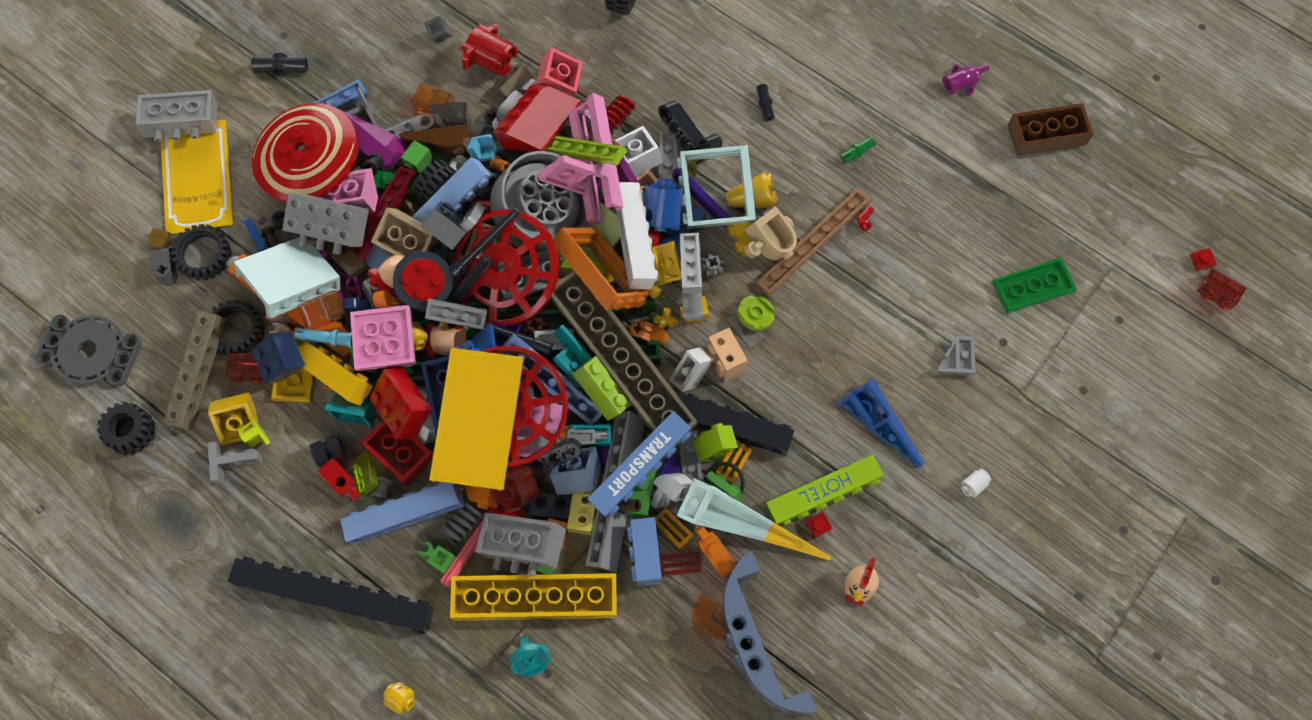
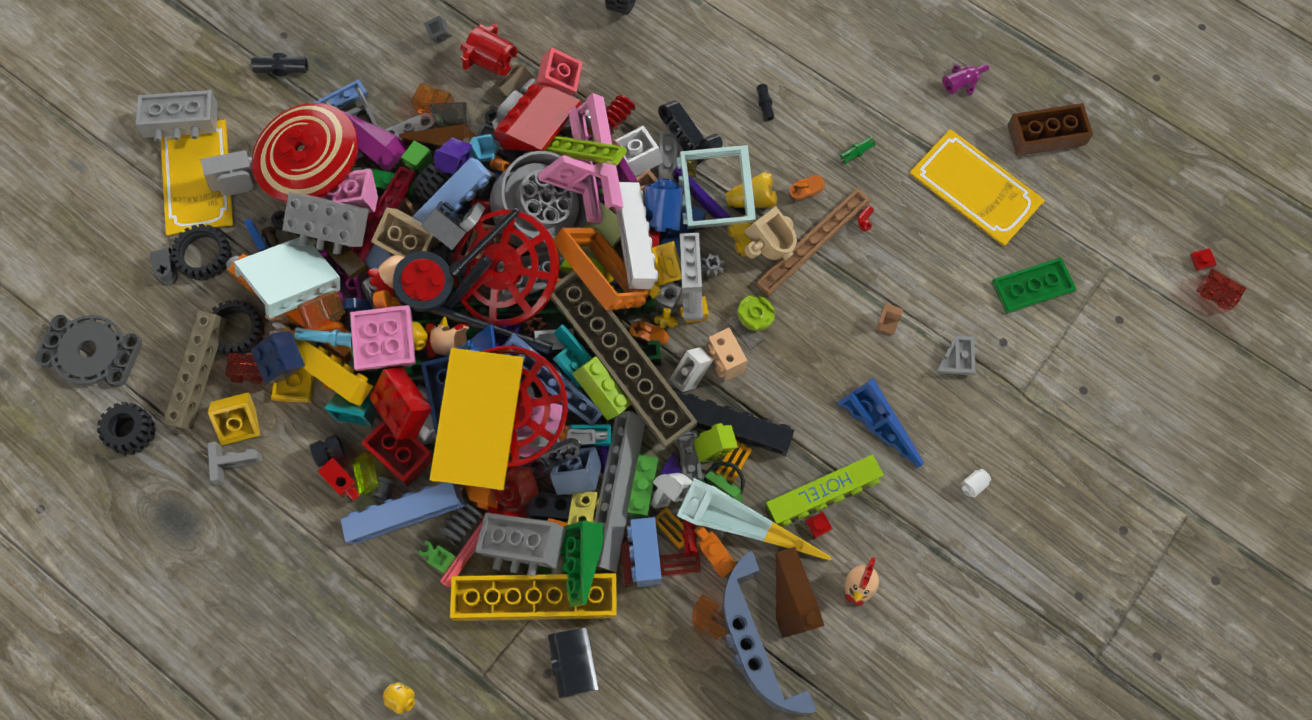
pearl gold tile [147,228,172,249] -> none
black brick [227,556,434,633] -> none
neon yellow panel [238,419,270,448] -> none
black bush [362,153,384,176] -> none
light grey tile [425,299,487,330] -> none
teal tile [509,635,551,677] -> none
medium blue brick [588,411,691,517] -> none
dark brown pin [618,499,641,514] -> none
none -> light grey brick [201,150,256,196]
none -> dark purple brick [434,138,473,174]
none -> black panel [548,628,598,698]
none -> green wedge [560,521,603,607]
none -> clear red tile [621,543,633,587]
none -> light grey brick [655,282,682,314]
none -> red pin [682,519,698,556]
none -> reddish brown wedge [776,547,825,638]
none -> orange piece [789,175,825,201]
none -> medium nougat panel [876,303,904,335]
none -> yellow piece [909,129,1045,246]

